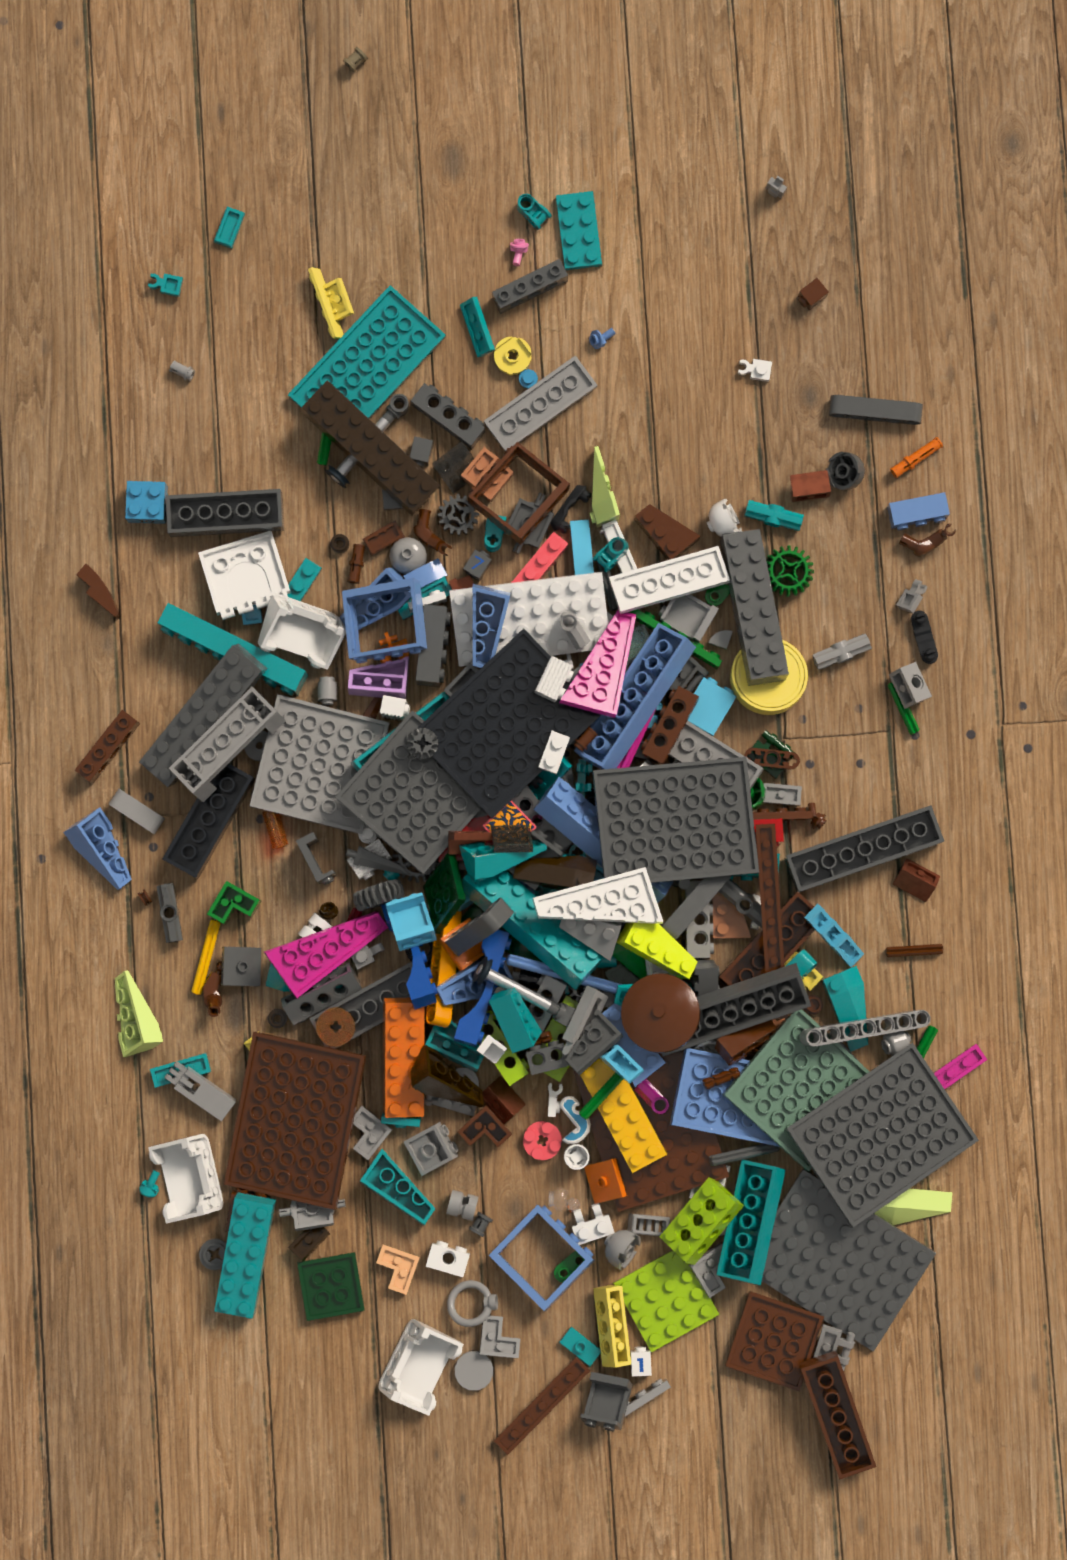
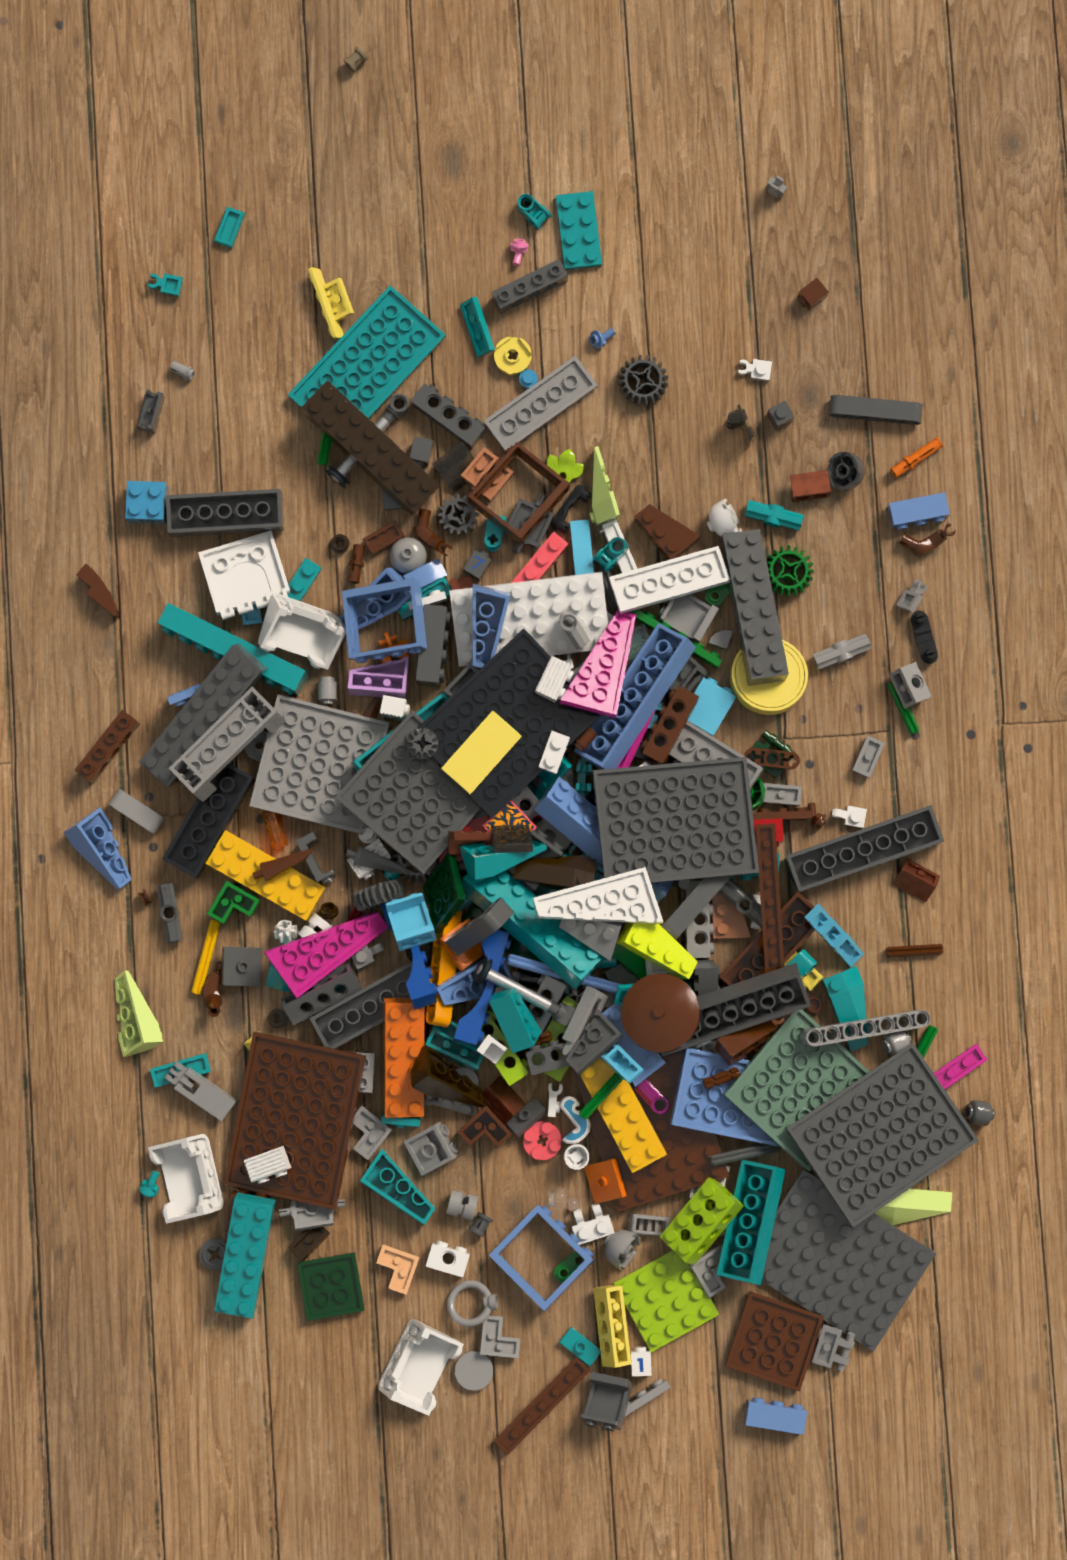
clear orange plate [316,1007,356,1047] -> none
reddish brown brick [799,1350,877,1480] -> none
none -> dark grey hinge [136,390,165,433]
none -> medium blue wing [167,682,203,707]
none -> yellow brick [206,830,327,922]
none -> white brick [244,1146,291,1184]
none -> reddish brown bar [252,848,314,881]
none -> white gear [273,920,298,944]
none -> light grey brick [357,1053,376,1093]
none -> light yellow tile [441,711,522,794]
none -> dark grey plate [506,1097,548,1137]
none -> lime plate [547,449,584,483]
none -> dark grey gear [617,355,669,406]
none -> clear smoke hinge [725,405,754,449]
none -> medium blue brick [744,1397,807,1435]
none -> dark grey brick [767,401,794,430]
none -> white plate [832,806,867,828]
none -> light grey plate [852,735,885,778]
none -> dark grey head [964,1100,995,1126]

